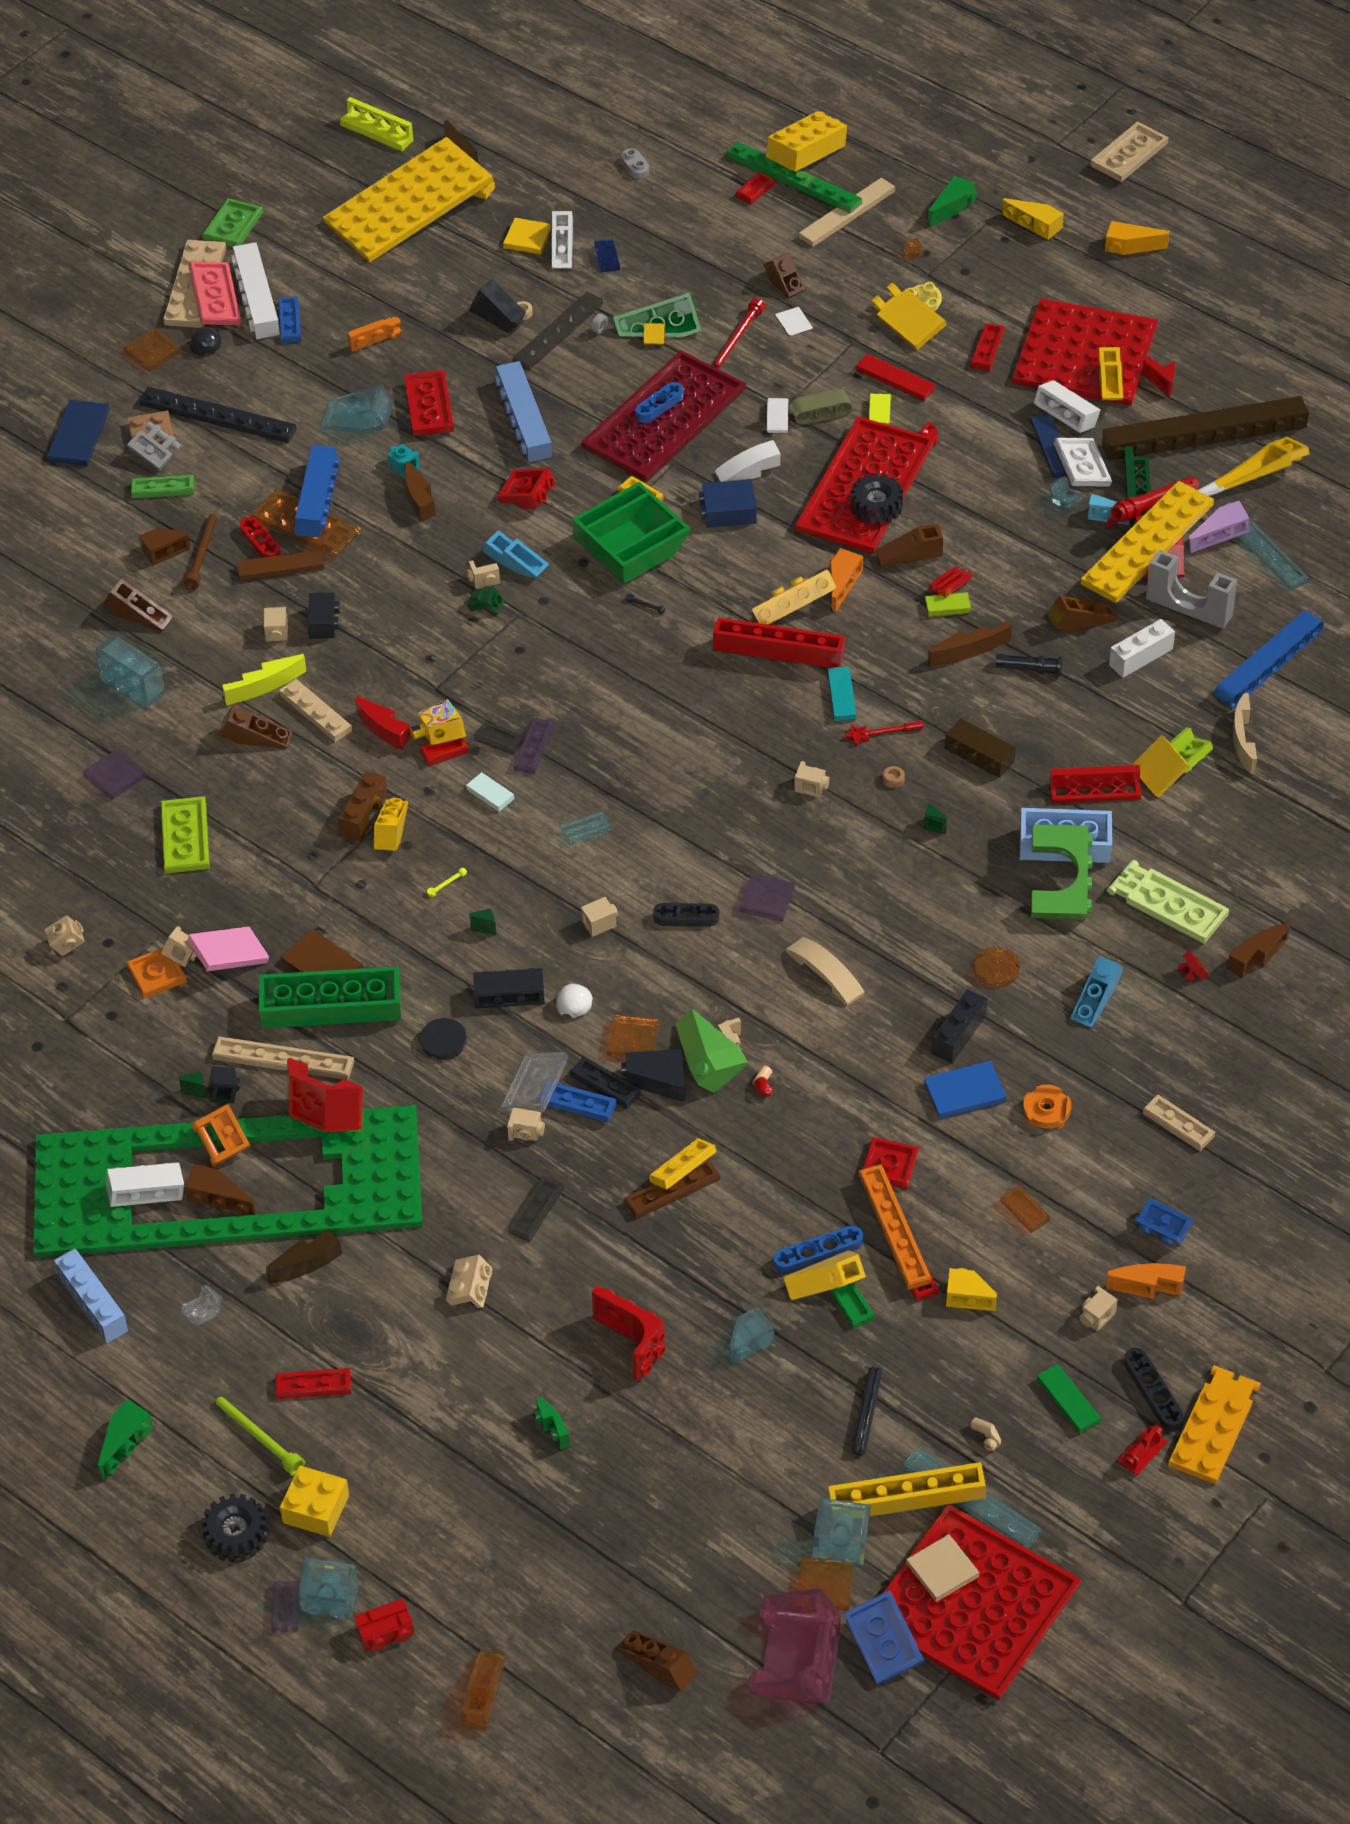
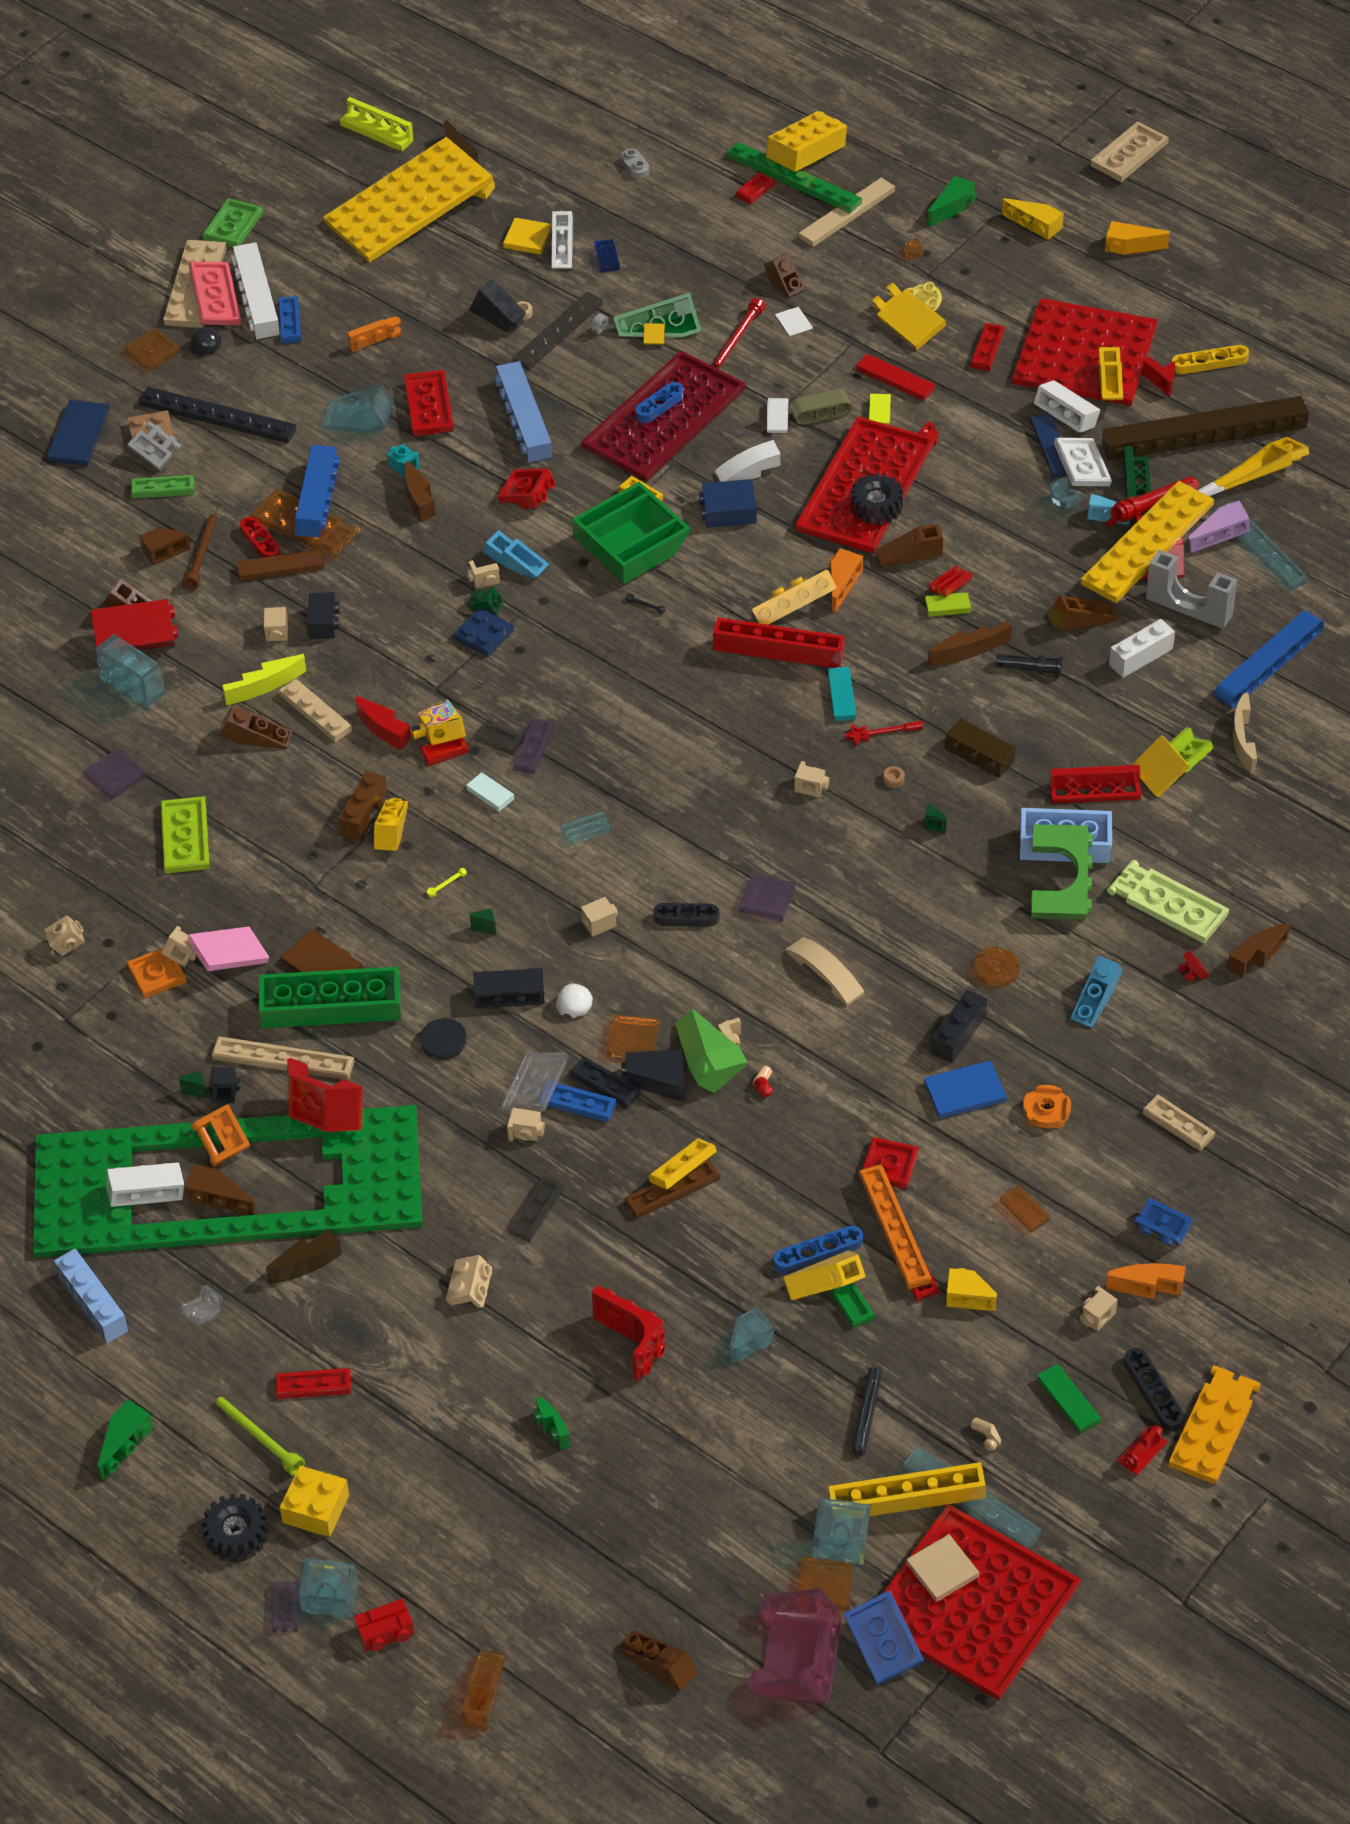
none -> red brick [91,599,179,657]
none -> dark blue plate [454,608,514,657]
none -> yellow beam [1172,345,1249,374]

